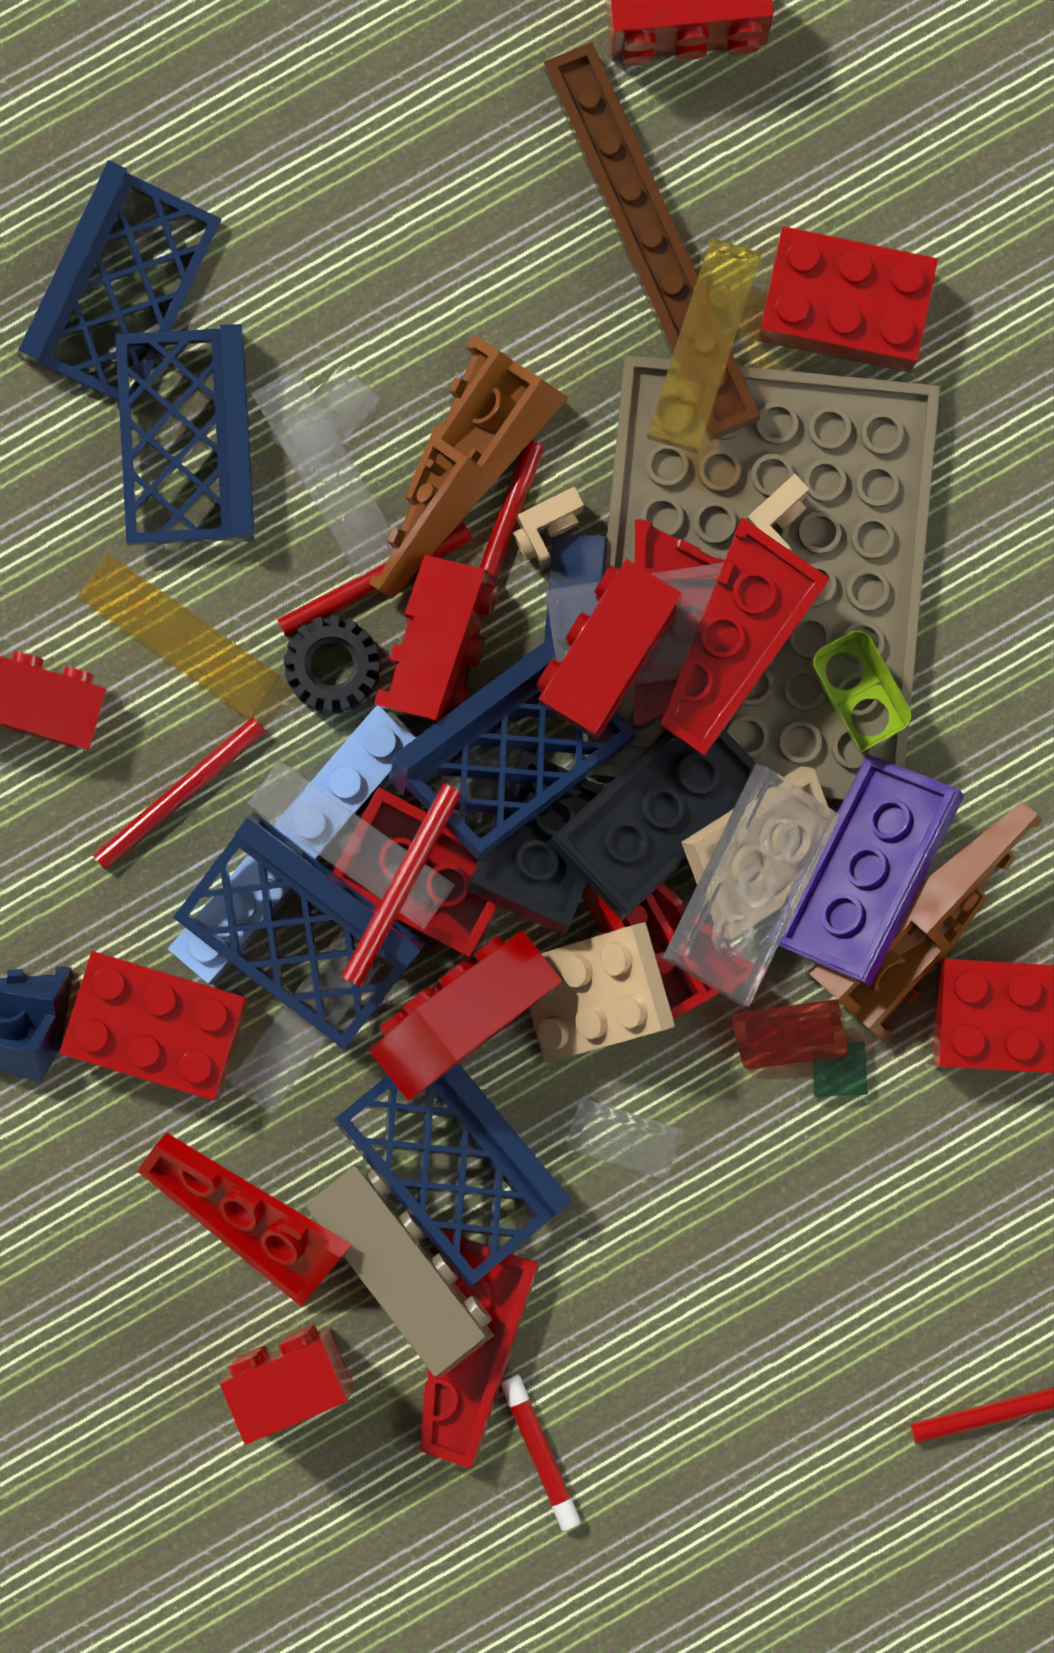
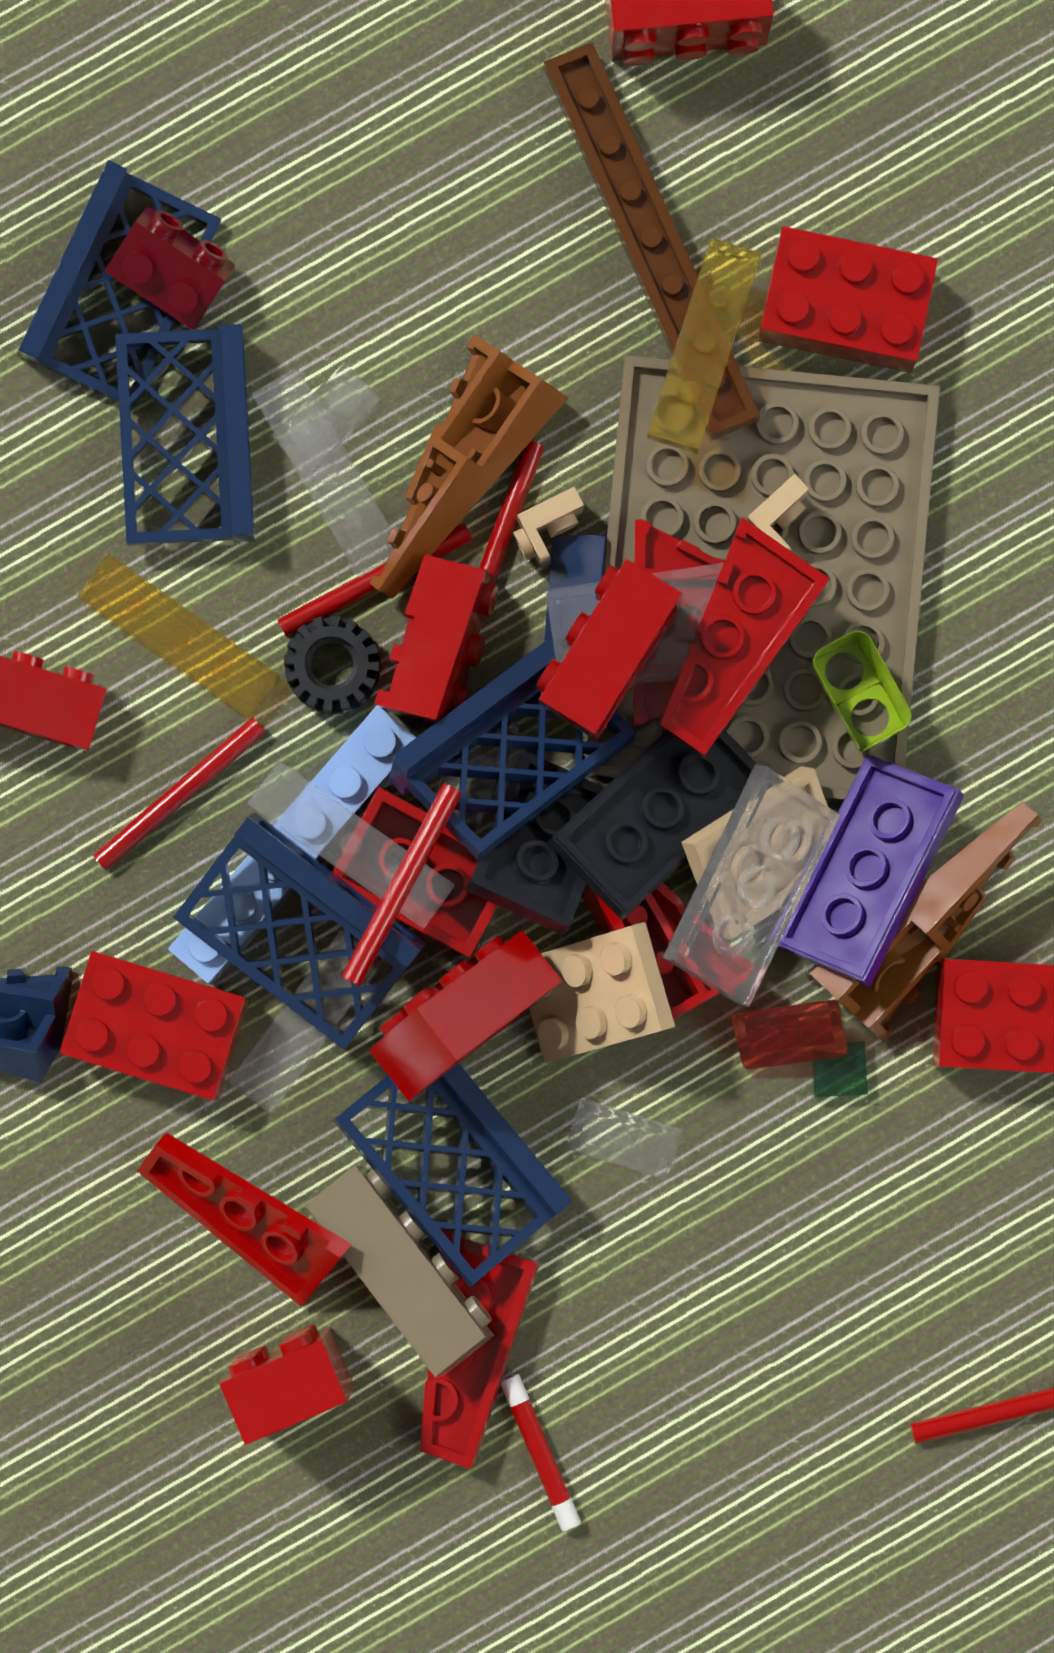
none -> dark red bracket [104,207,235,330]

